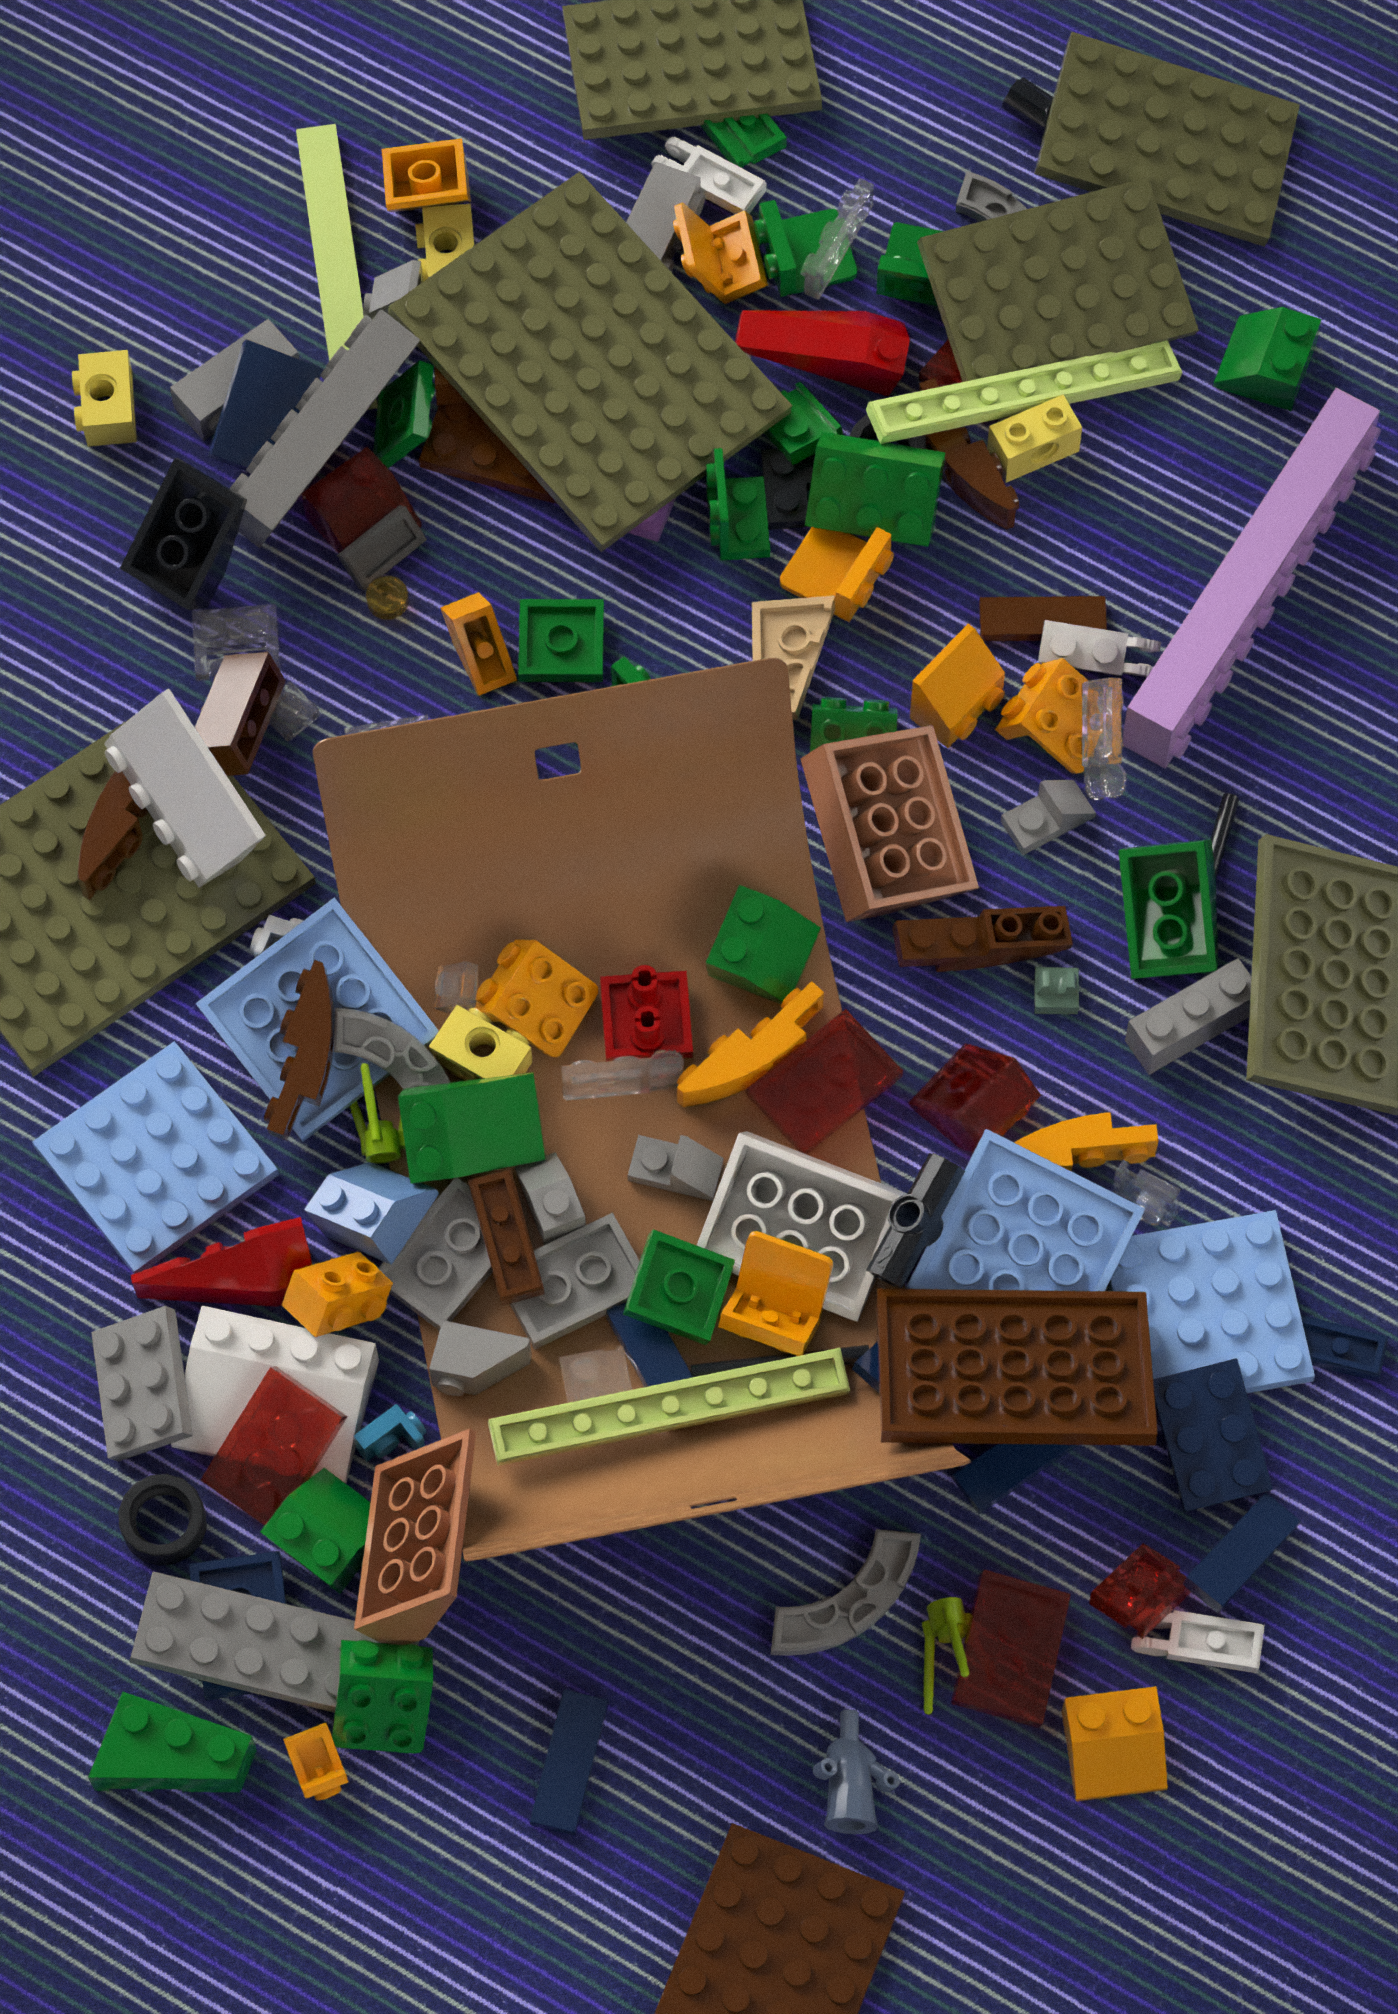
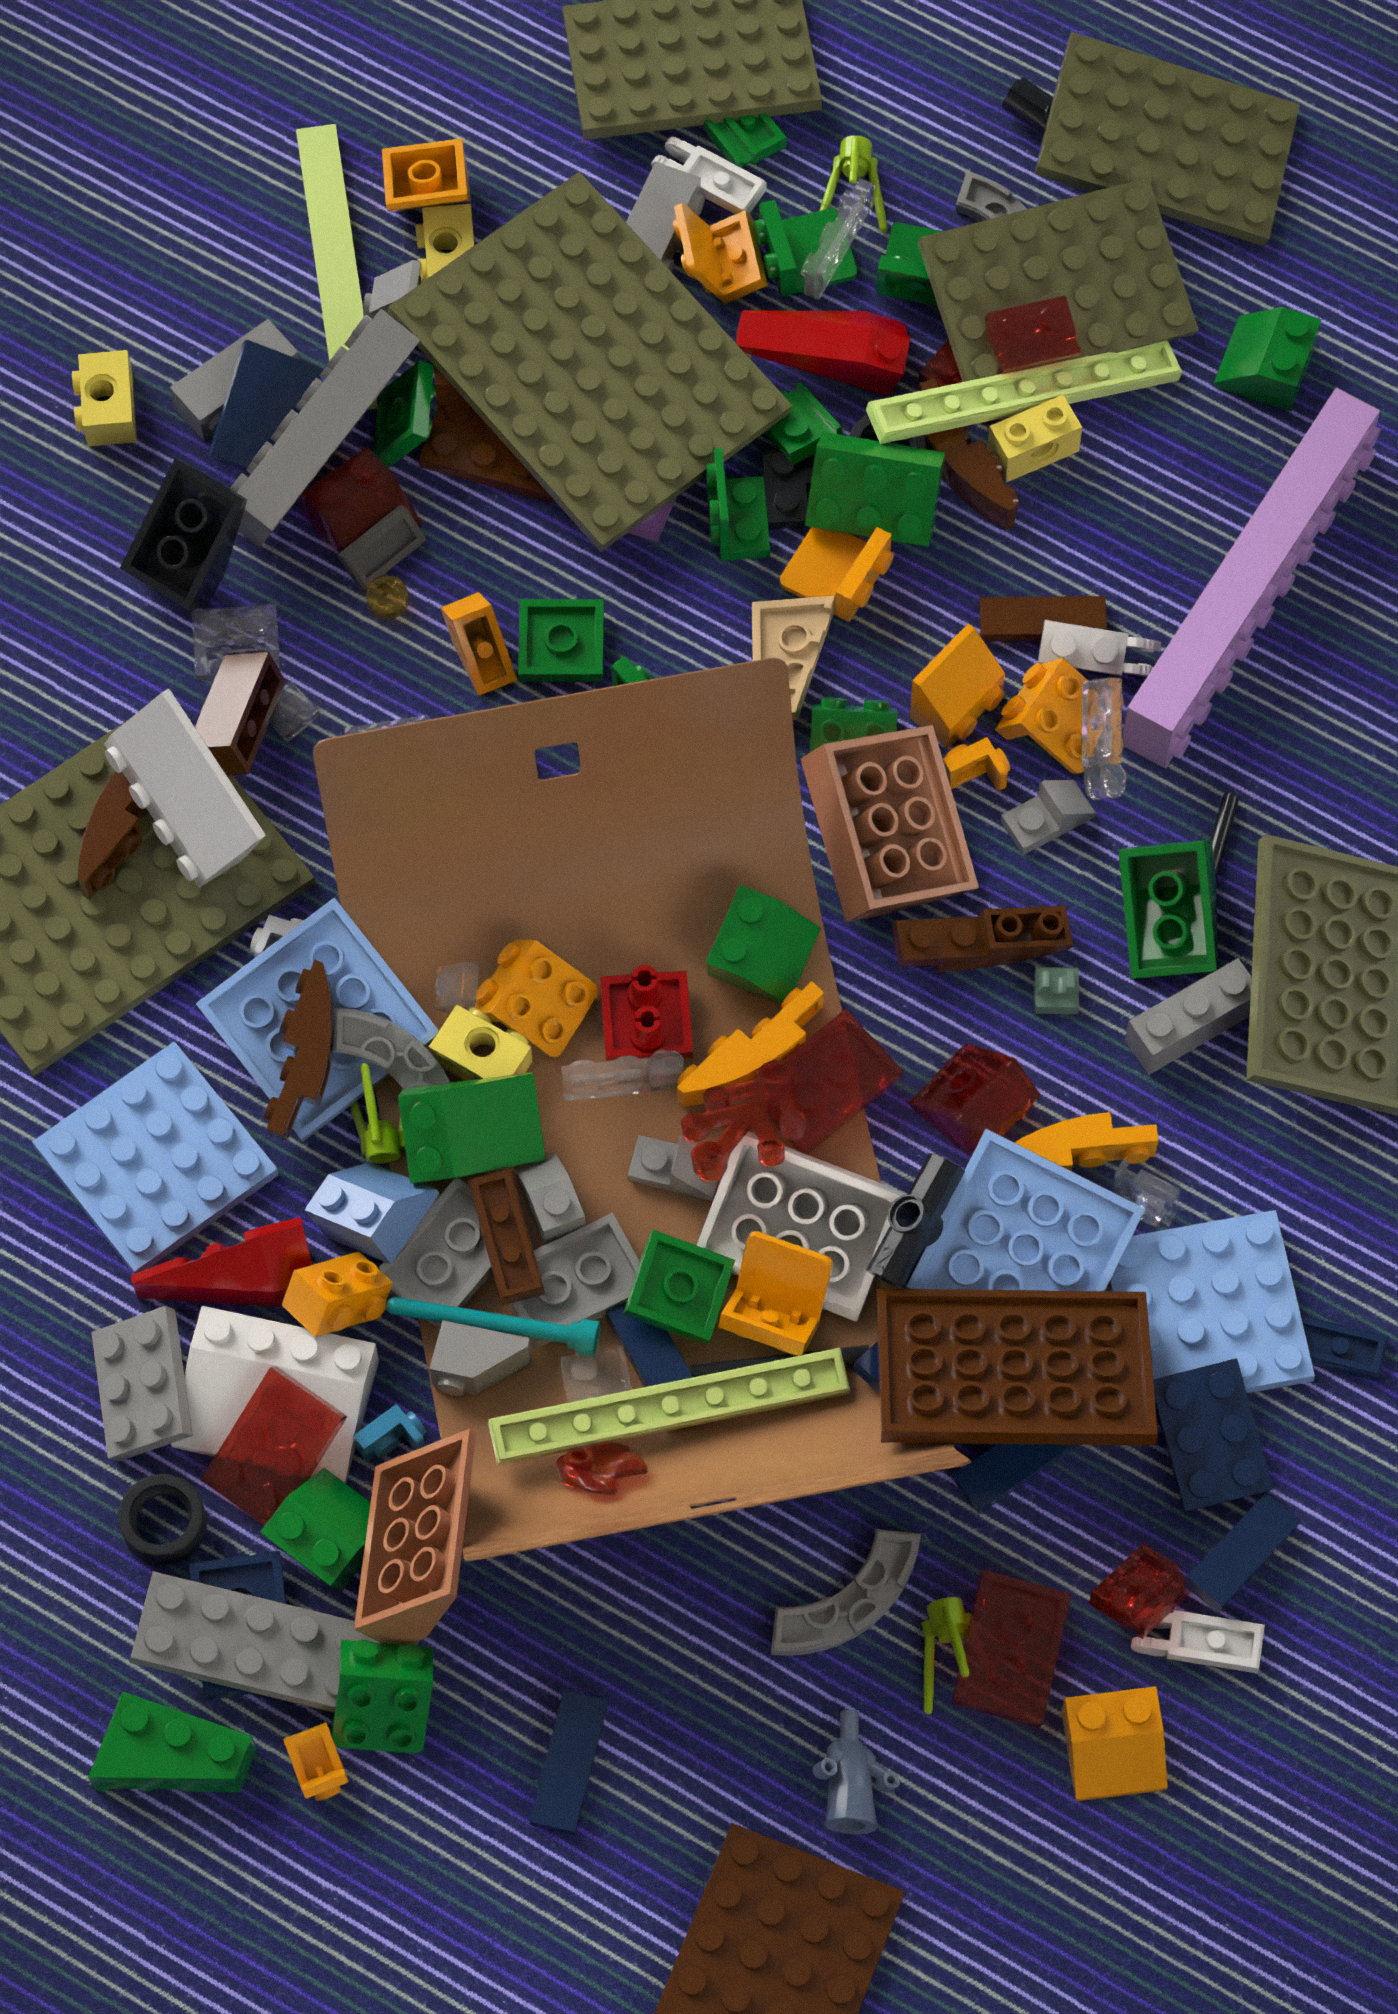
none -> teal piece [386,1297,600,1357]
none -> clear red plate [556,1443,648,1495]
none -> clear red plant [681,1060,807,1182]
none -> lime plant [819,135,888,233]
none -> light orange bracket [943,737,1010,791]
none -> clear red plate [984,295,1082,374]

